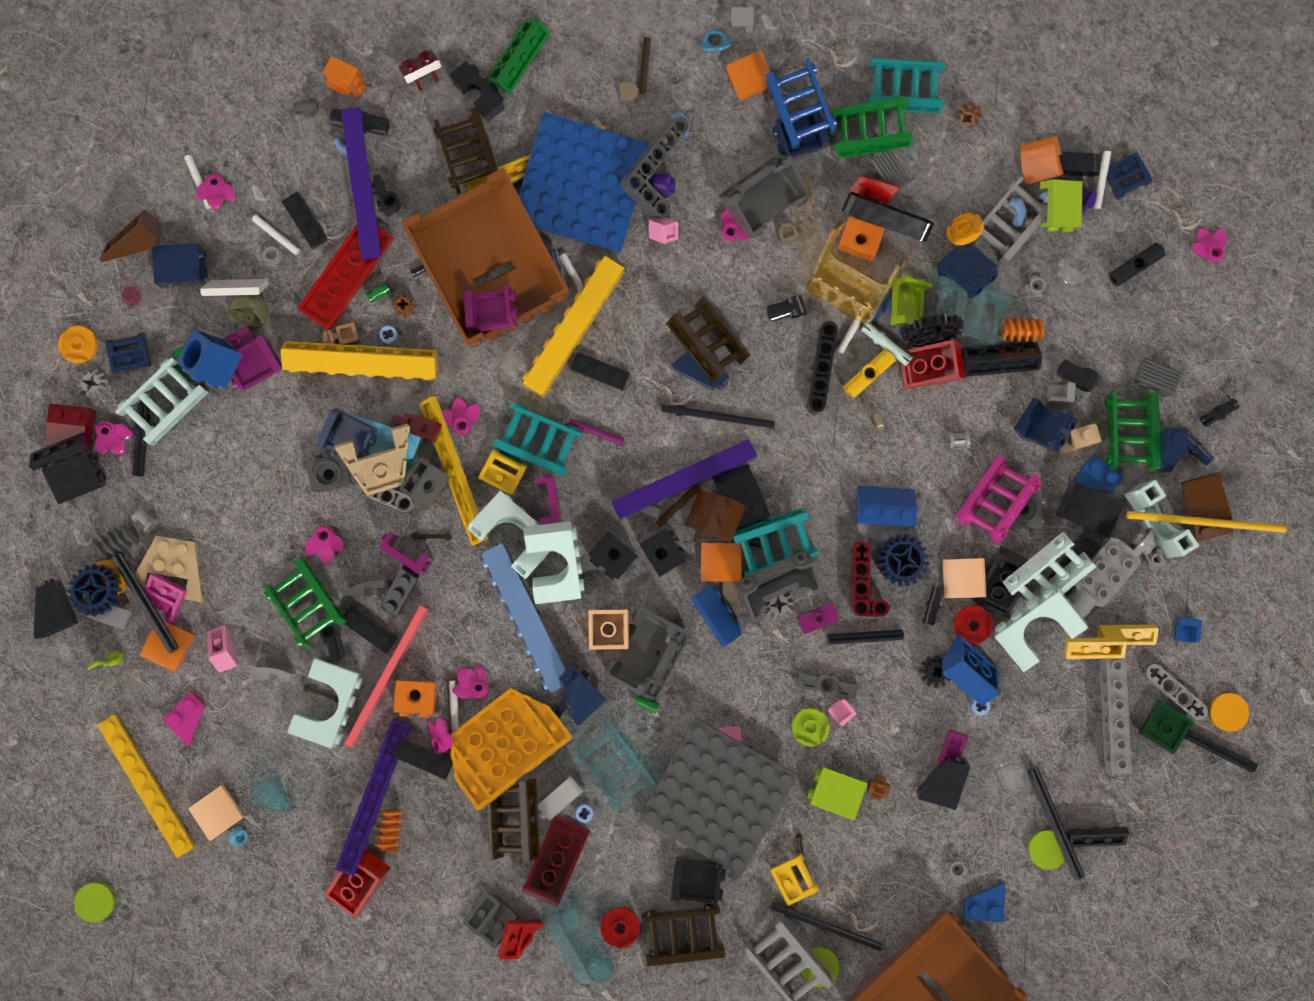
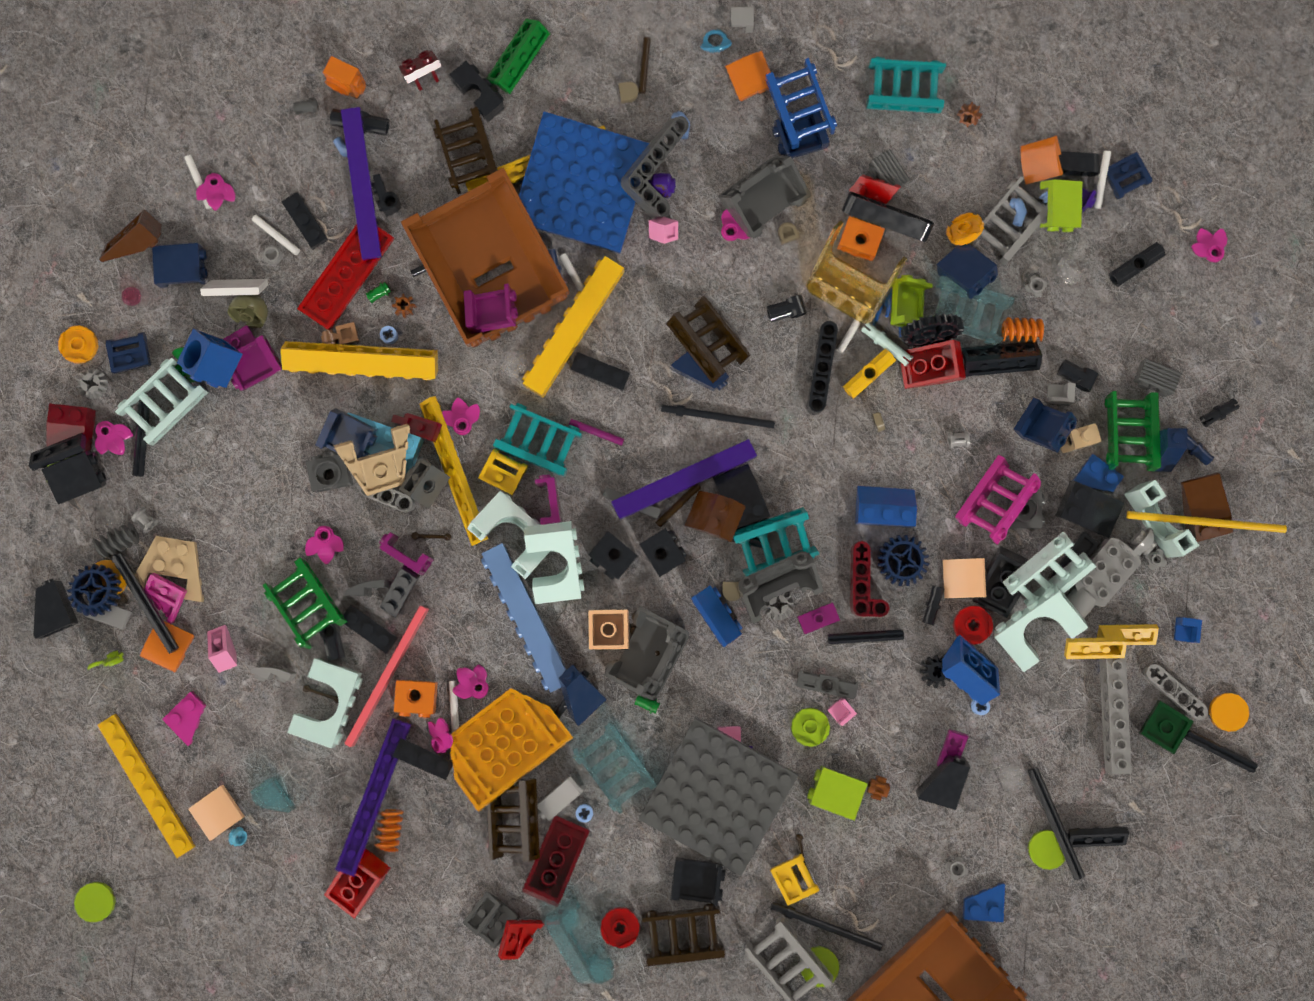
orange slope [701,543,743,582] -> none
green fence [832,96,914,159] -> none

